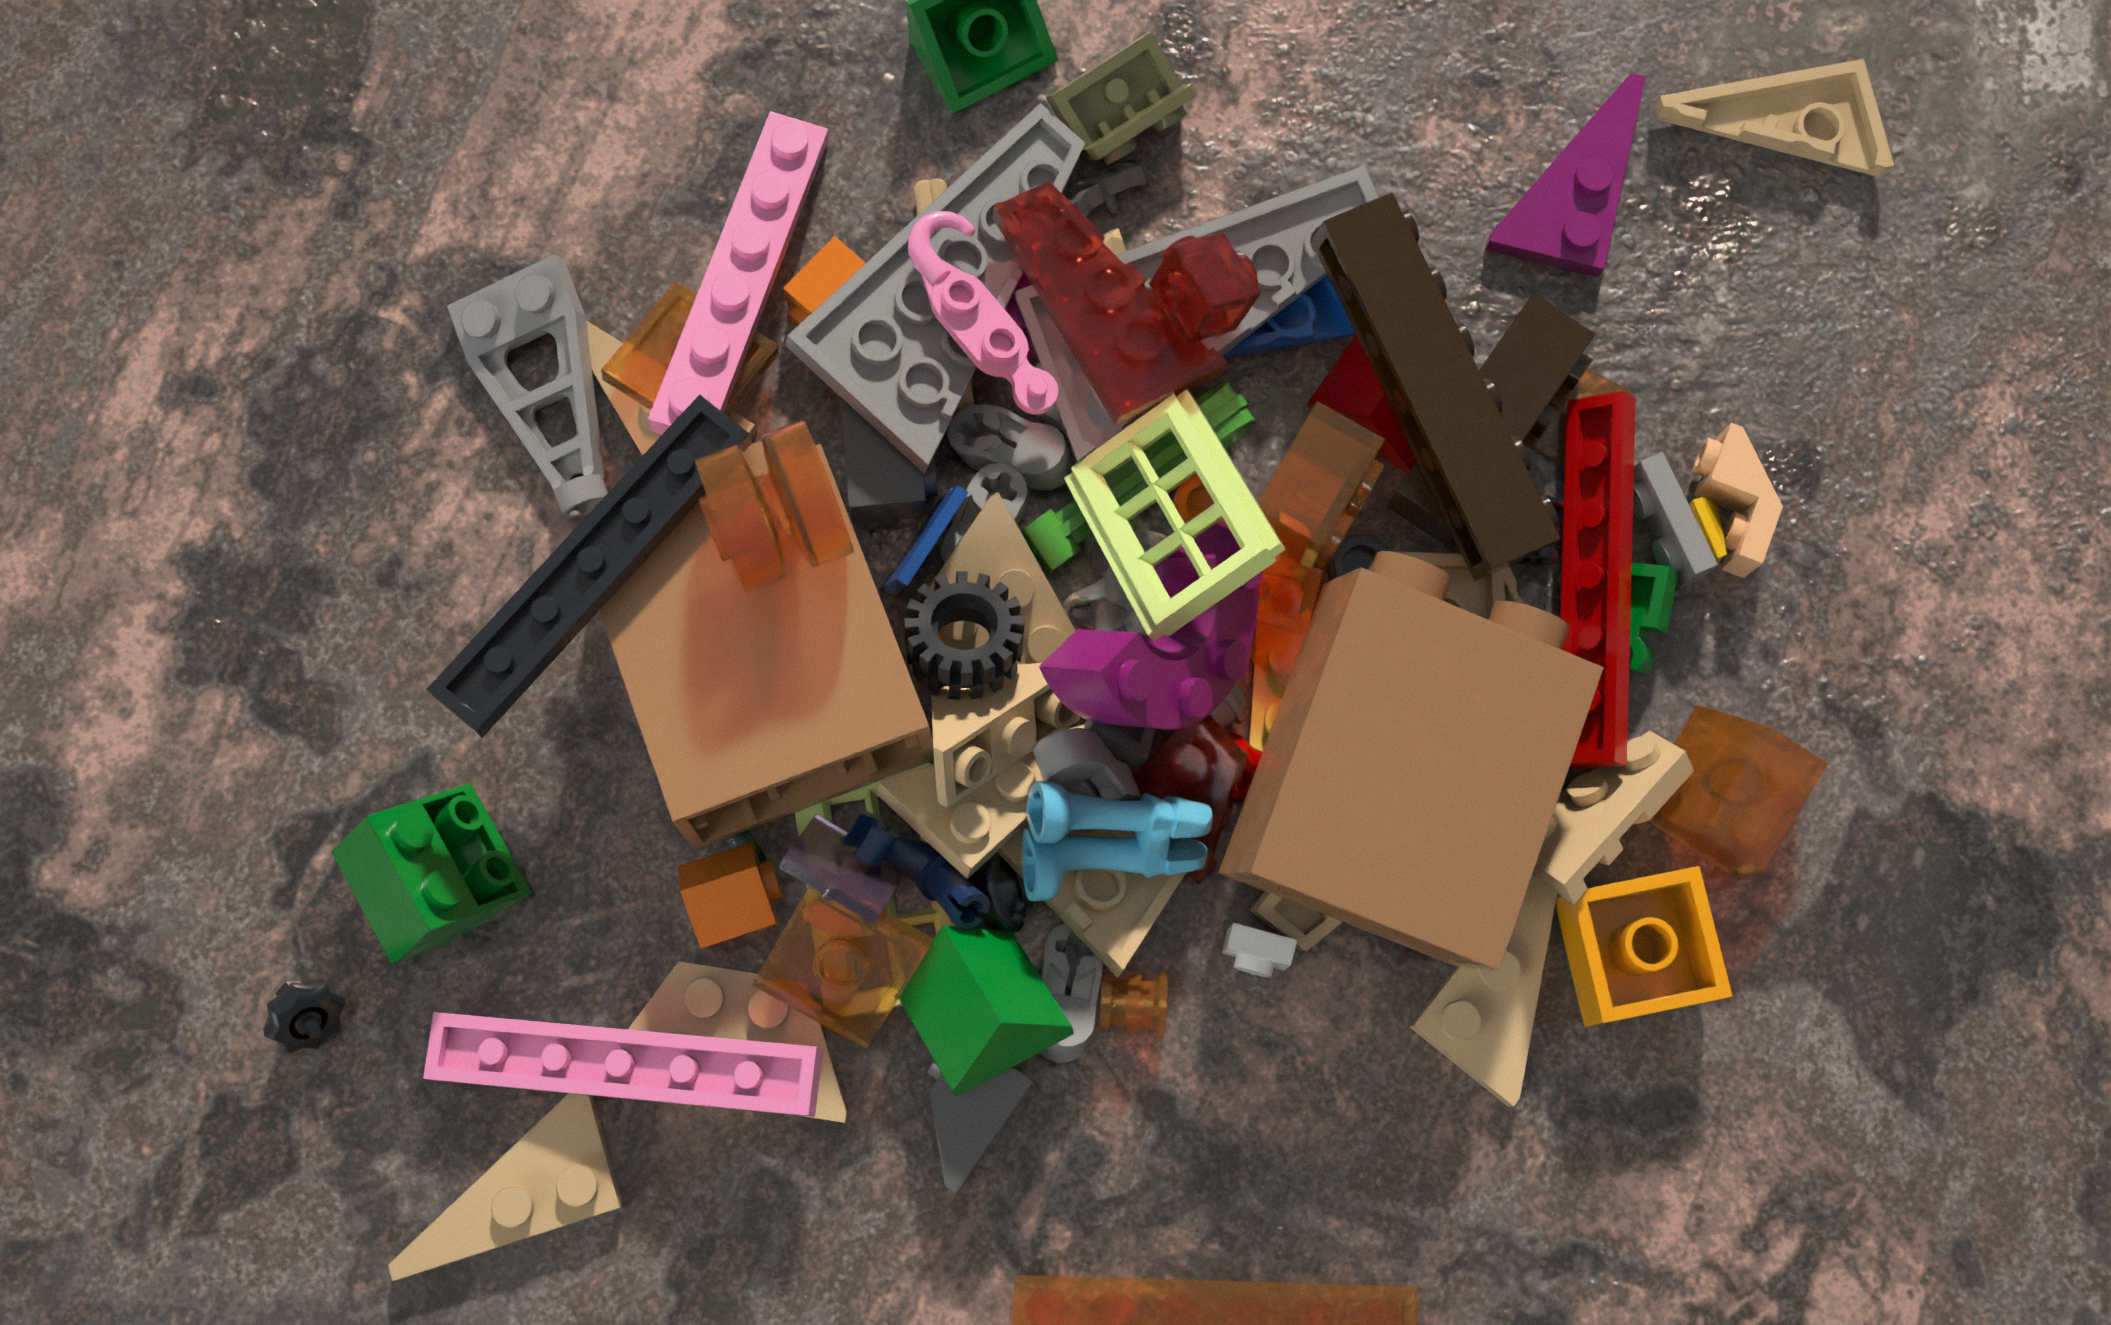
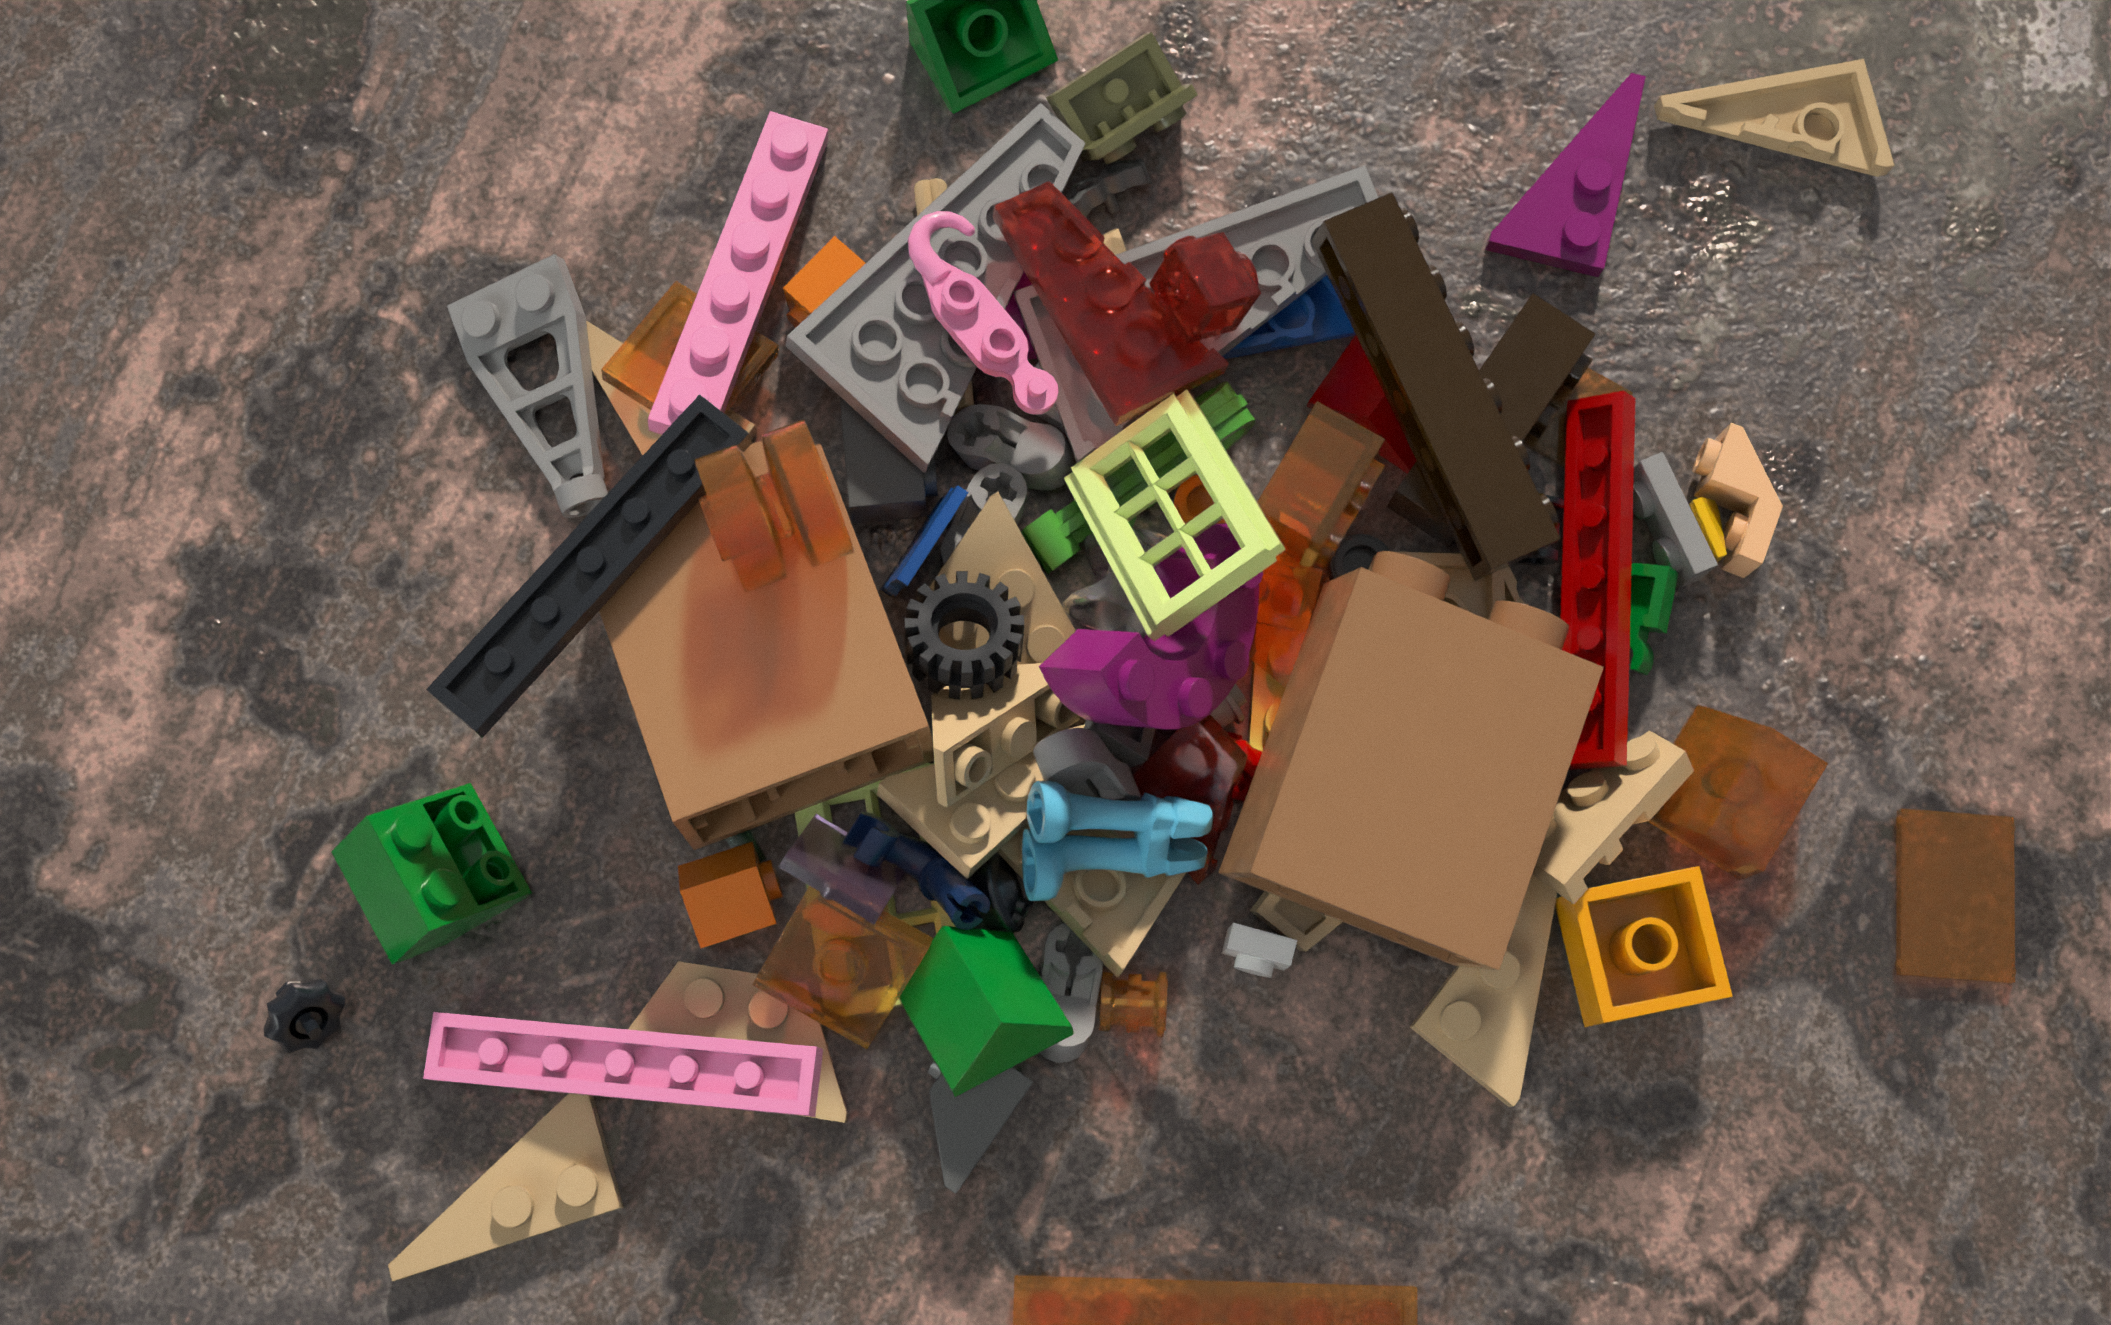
none -> clear orange piece [1895,808,2016,984]

